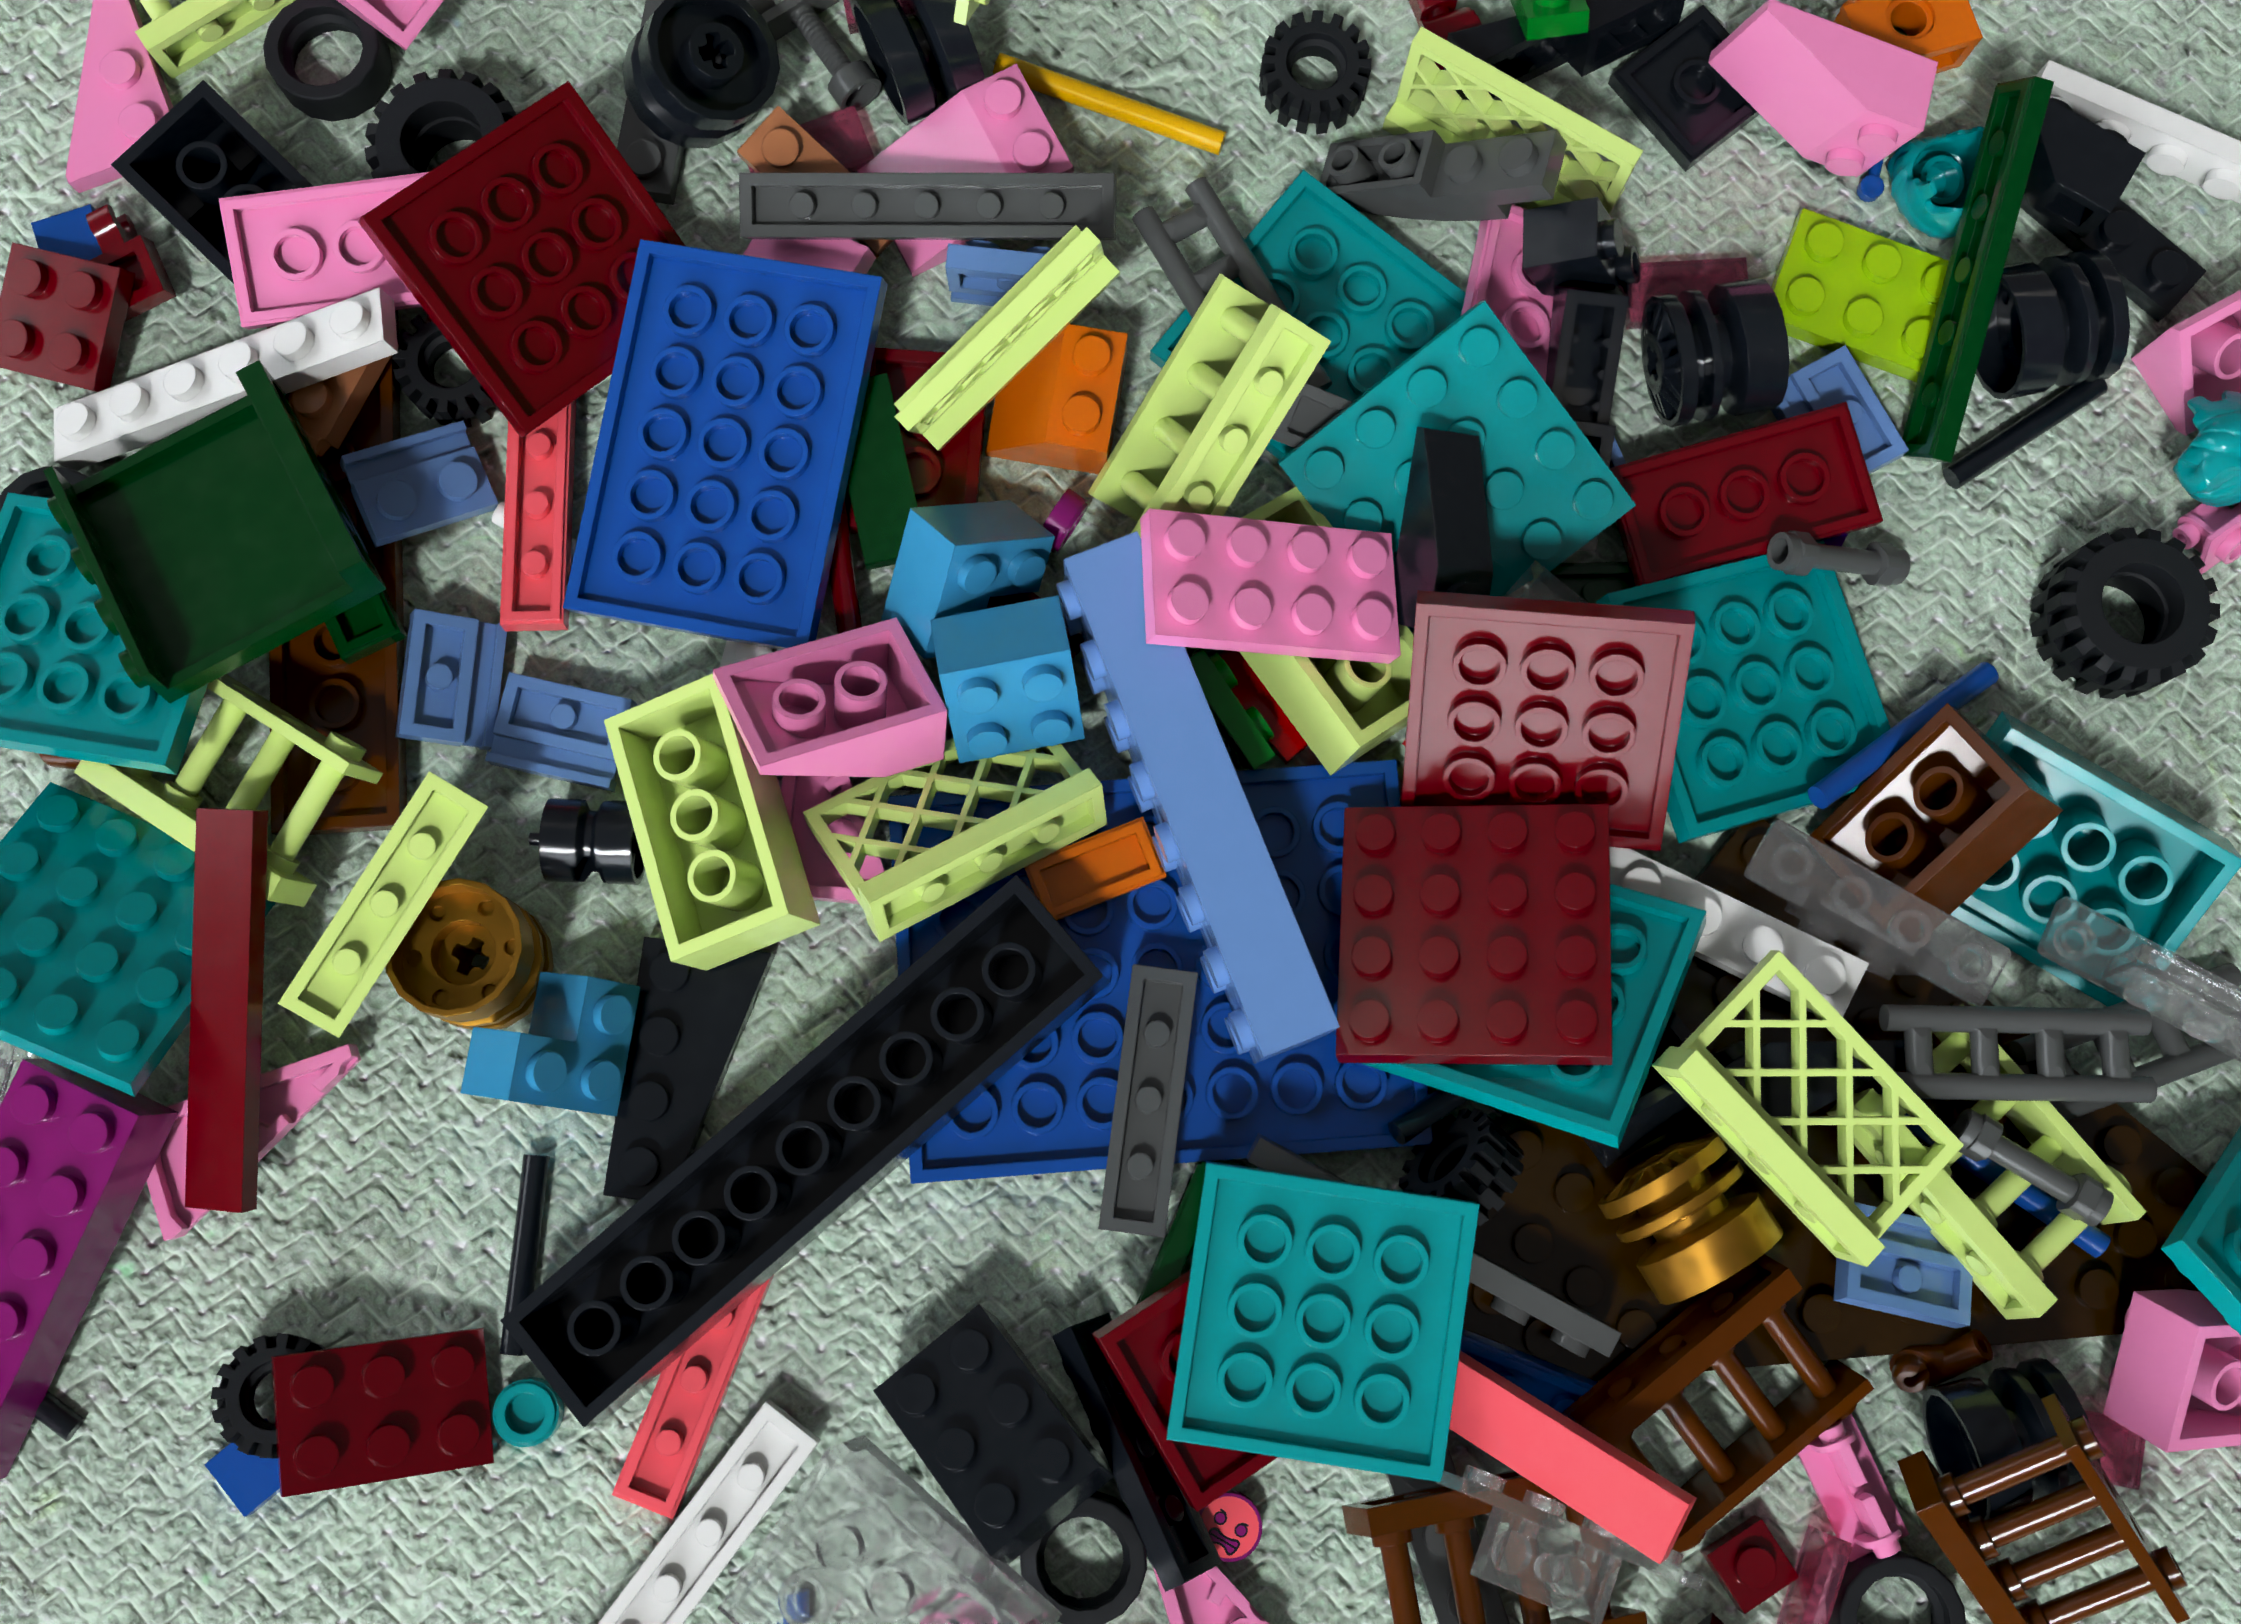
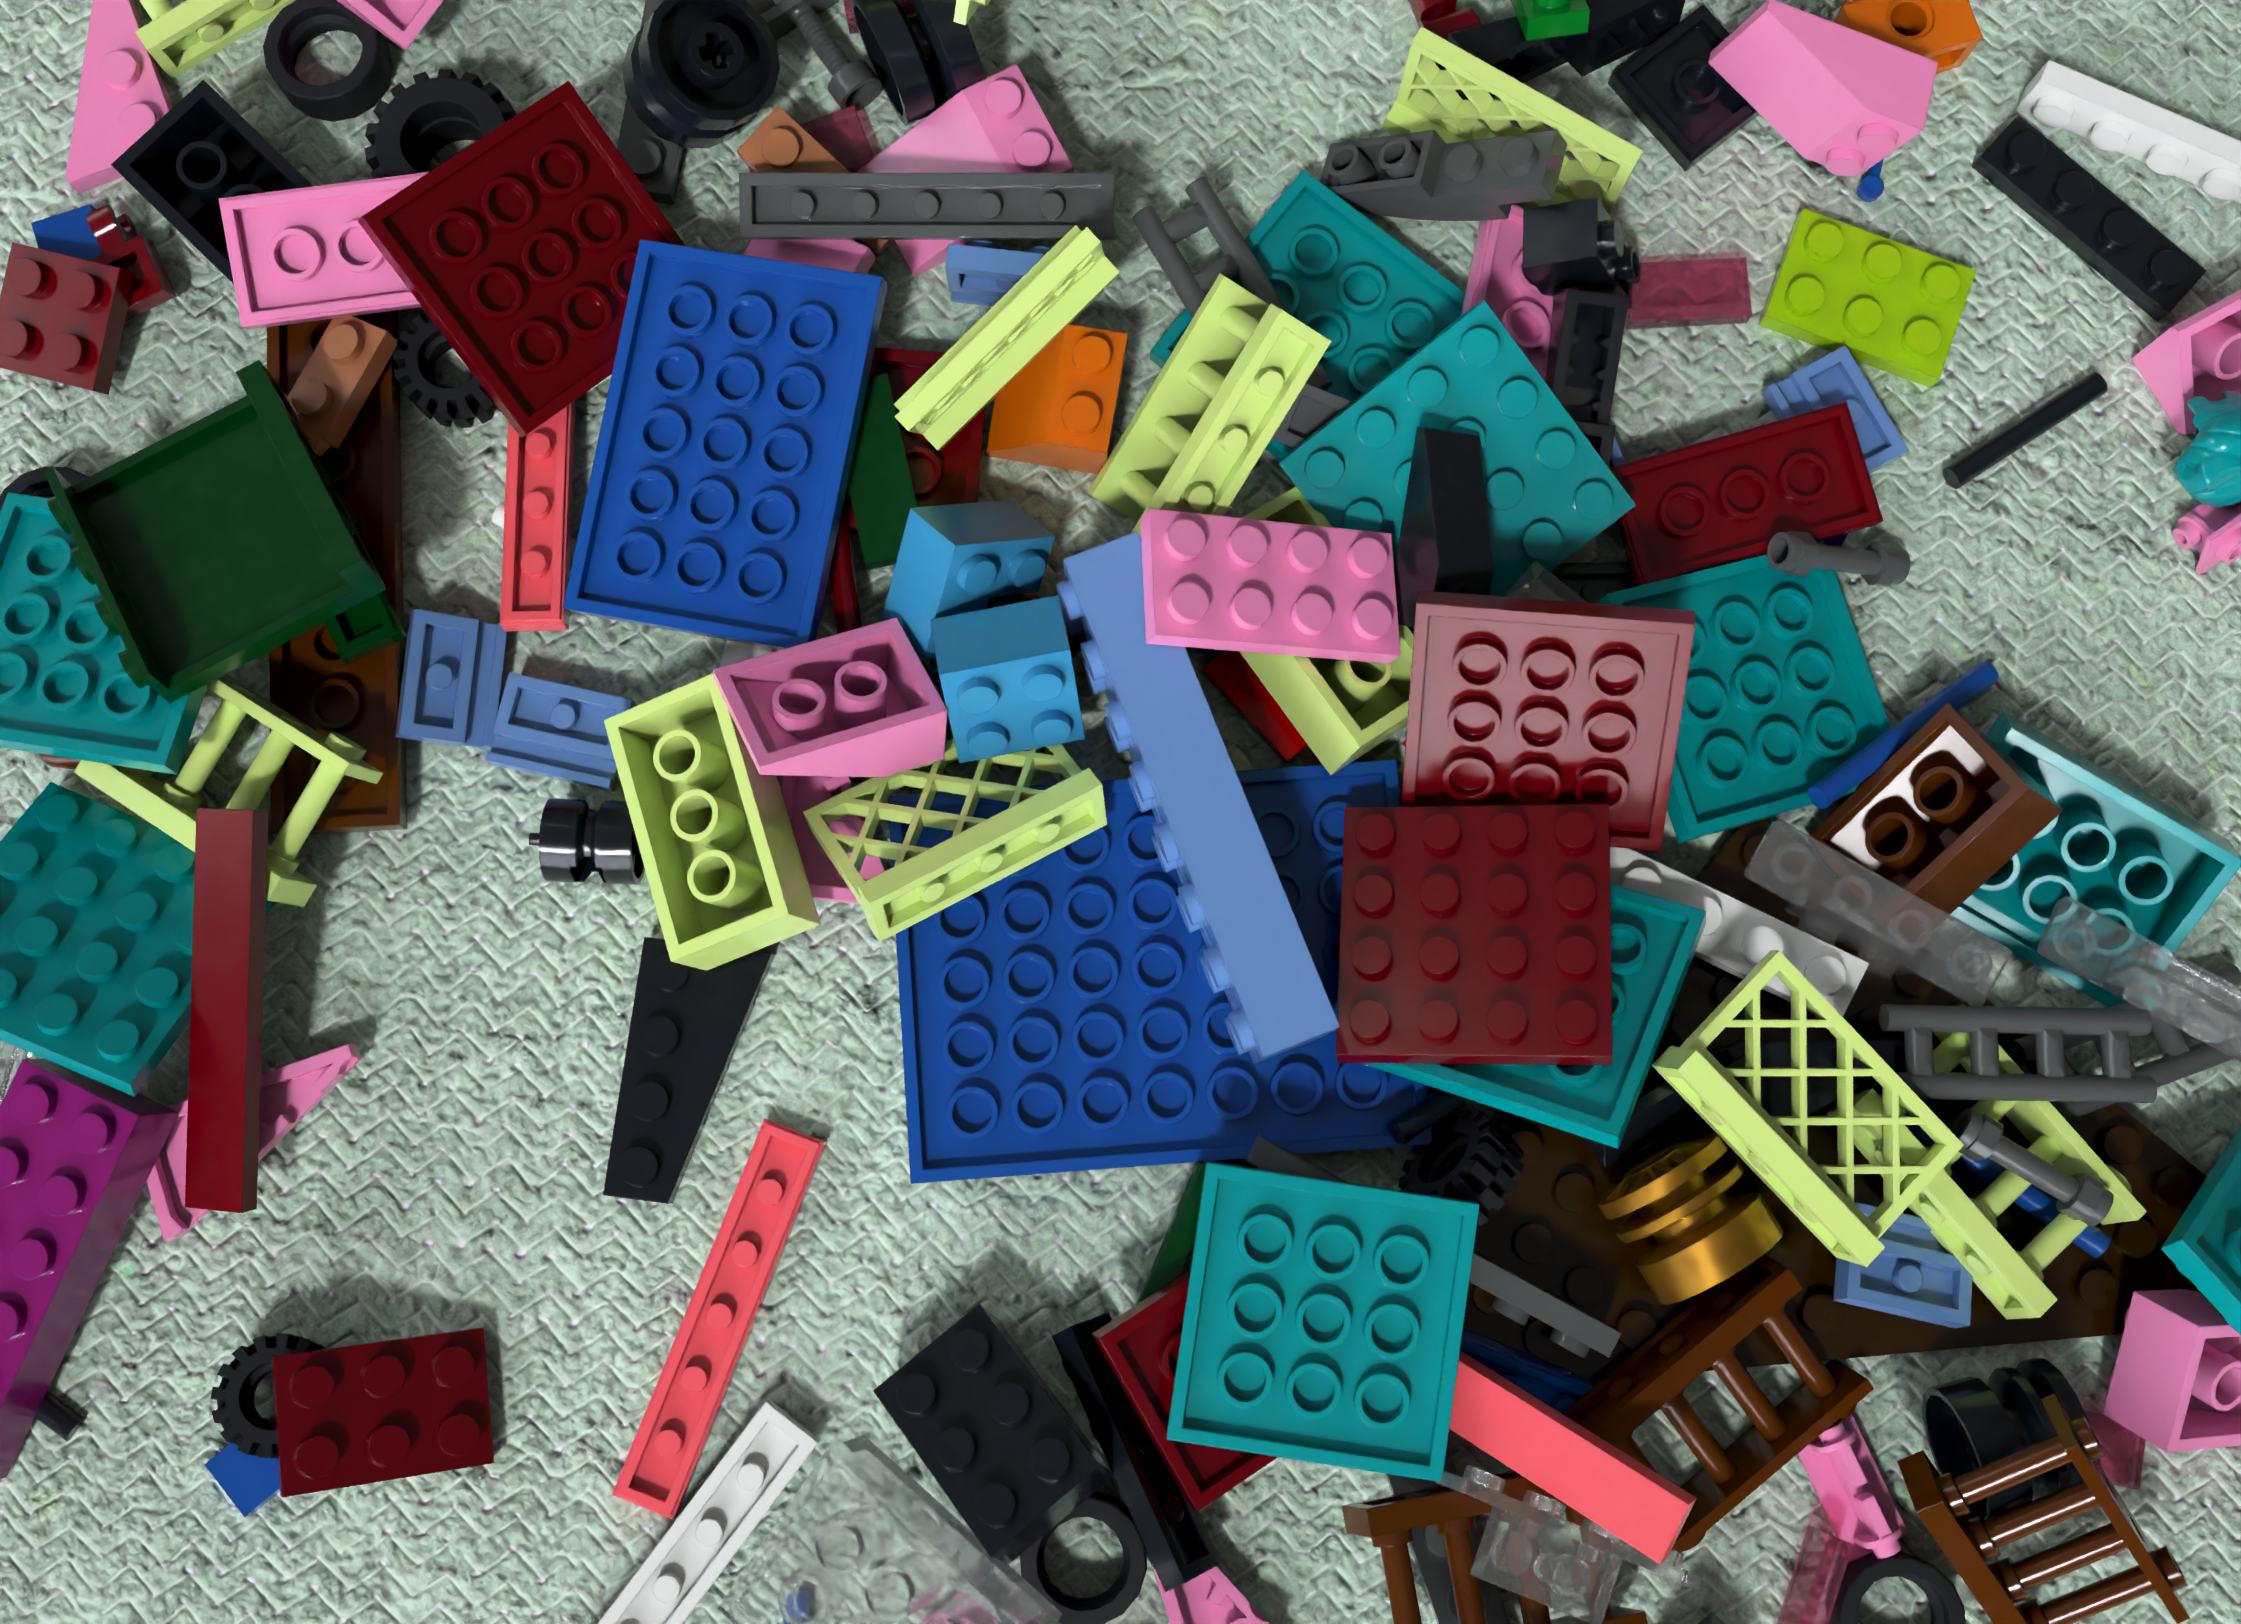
white plate [53,287,398,471] -> none
yellowish green fence [278,771,488,1038] -> none
medium blue plate [339,420,498,548] -> none
pearl gold wheel [385,878,554,1030] -> none
dark azure brick [460,972,640,1117] -> none
teal tile [493,1377,564,1447] -> none
black brick [500,875,1110,1428] -> none
black bar [500,1154,550,1356] -> none
yellow bar [993,52,1227,156] -> none
orange tile [1024,816,1167,921] -> none
magenta tile [1043,489,1088,553] -> none
dark grey plate [1098,964,1198,1238] -> none
green plate [1188,649,1275,770] -> none
coral tile [1199,1490,1262,1562] -> none
black tyre [1259,10,1372,135] -> none
black wheel [1641,278,1790,427] -> none
dark red plate [1700,1515,1799,1614] -> none
teal hair [1886,126,1984,240] -> none
reddish brown arm [1889,1329,1993,1393] -> none
dark green tile [1902,76,2054,463] -> none
black wheel [1976,249,2130,400] -> none
black slope [2025,98,2146,238] -> none
black tyre [2030,527,2220,699] -> none

